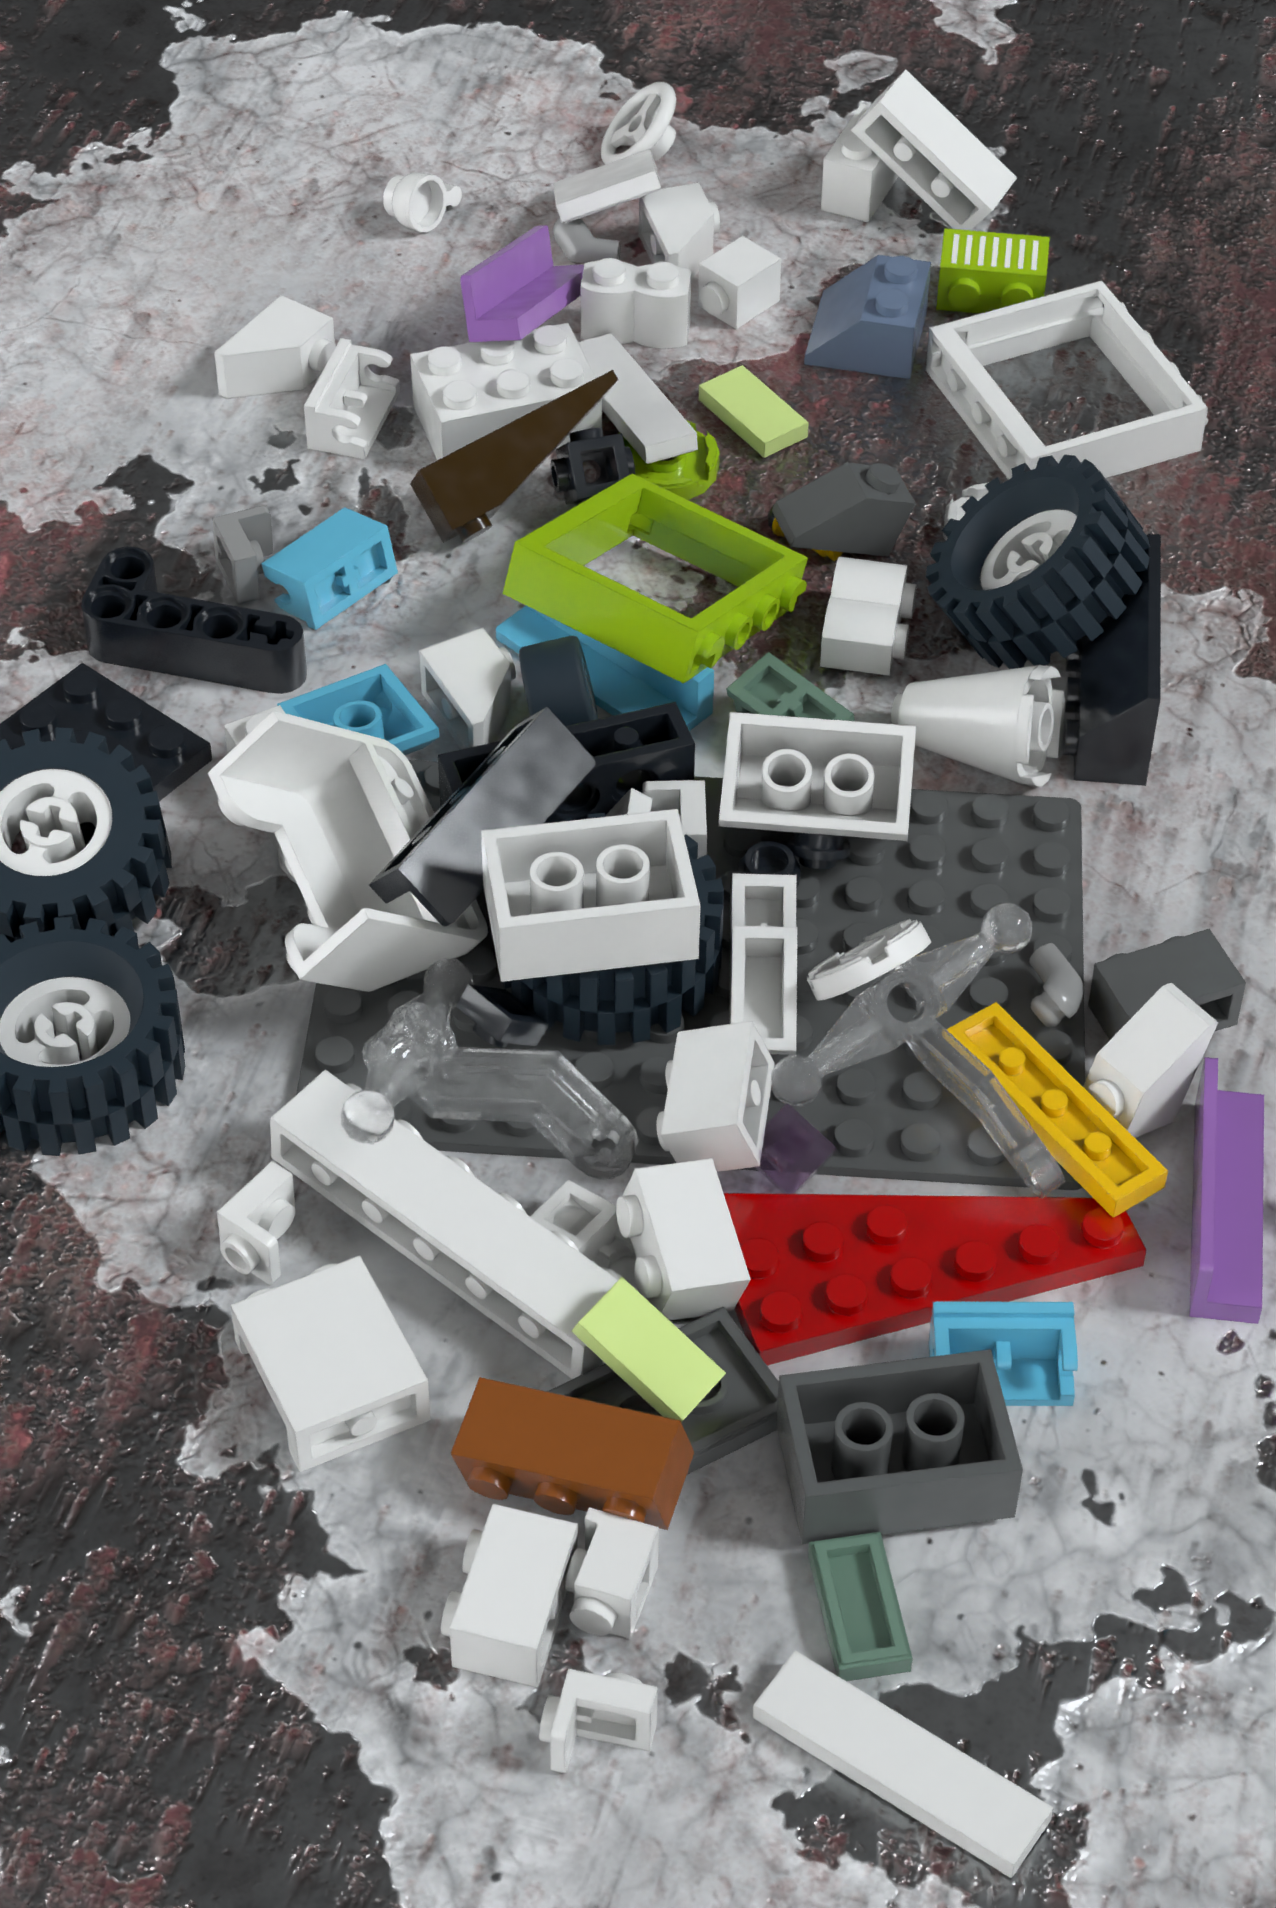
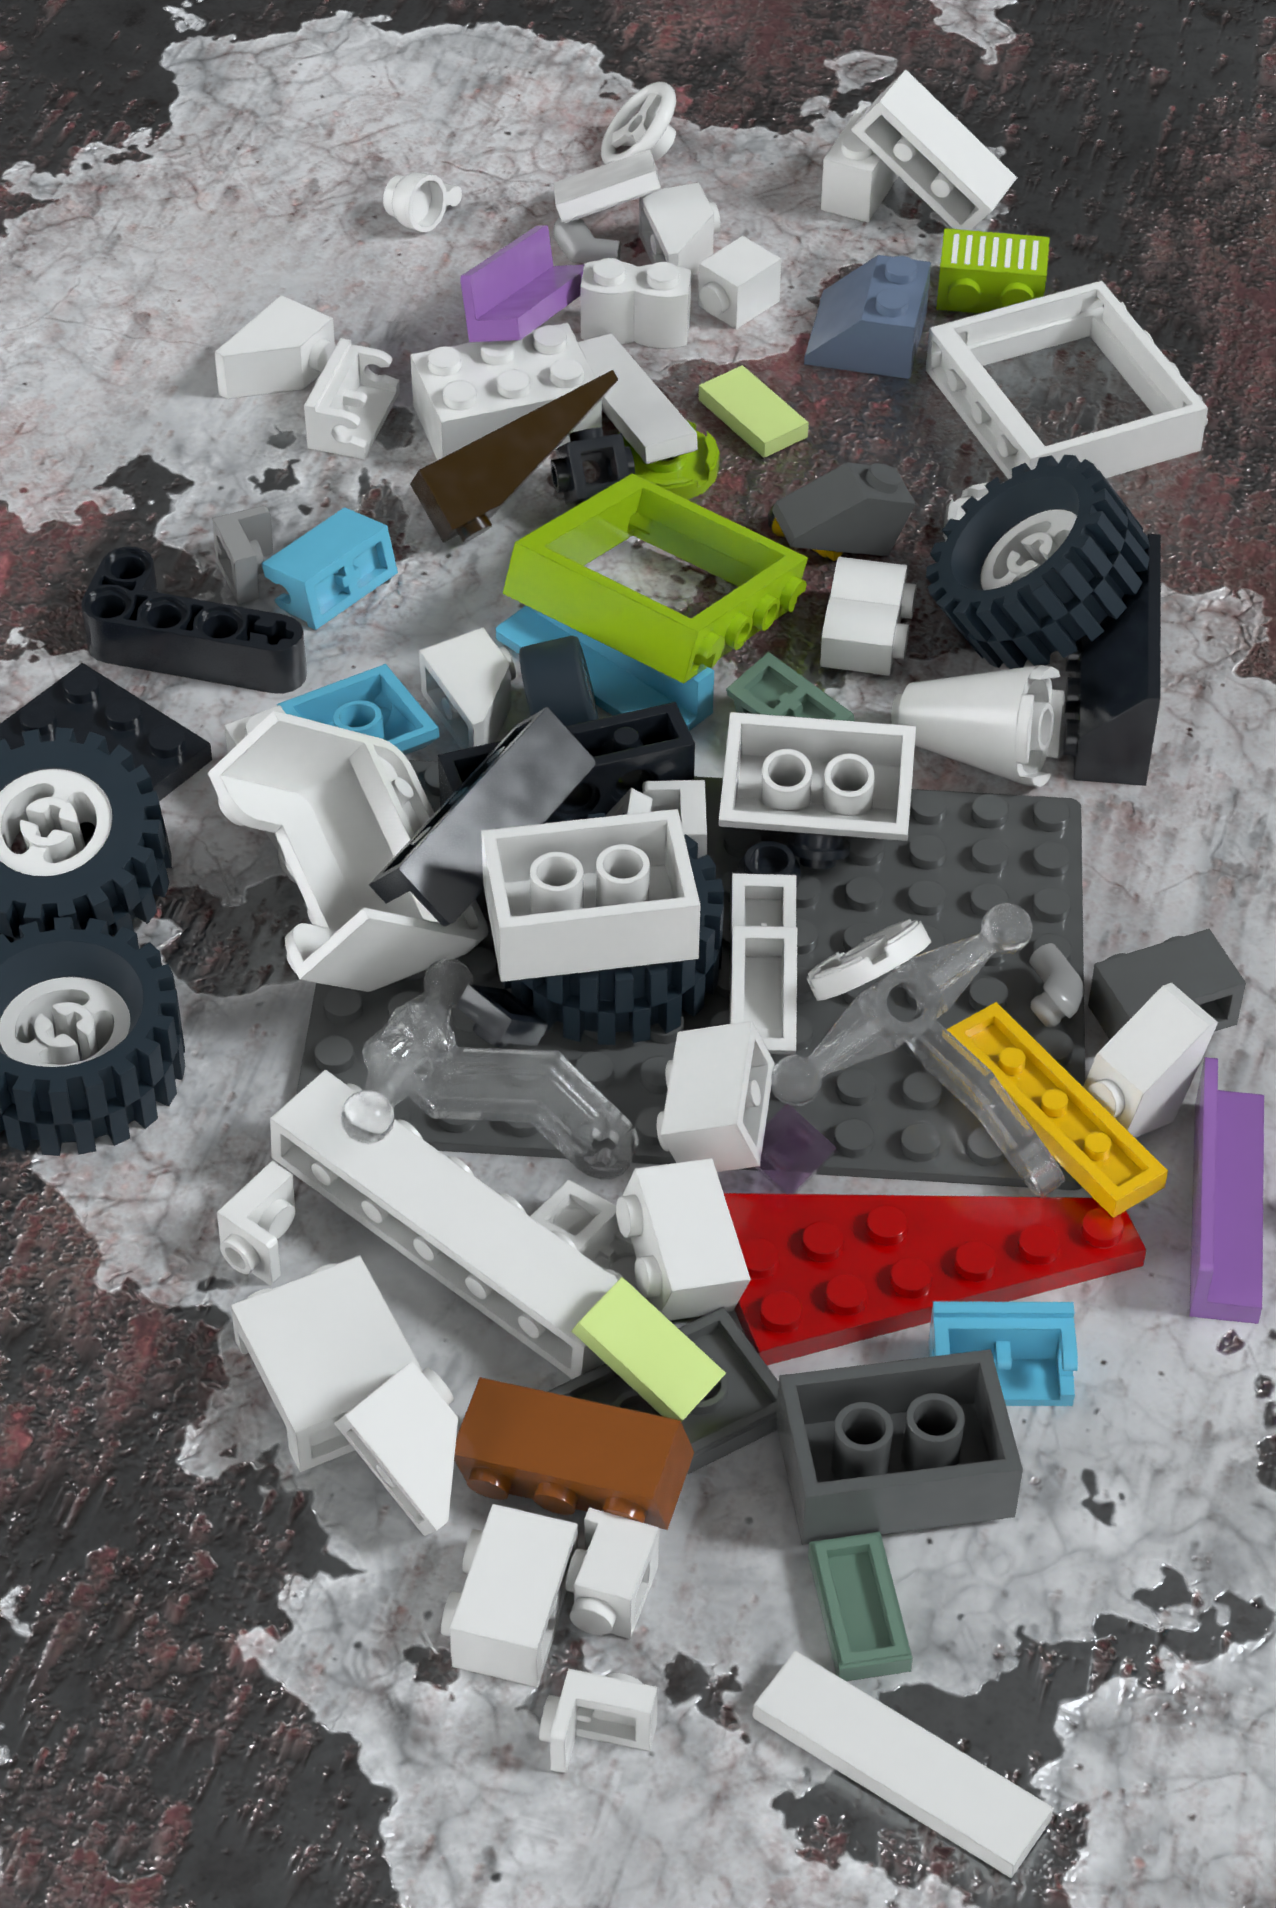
none -> white slope [334,1361,458,1537]

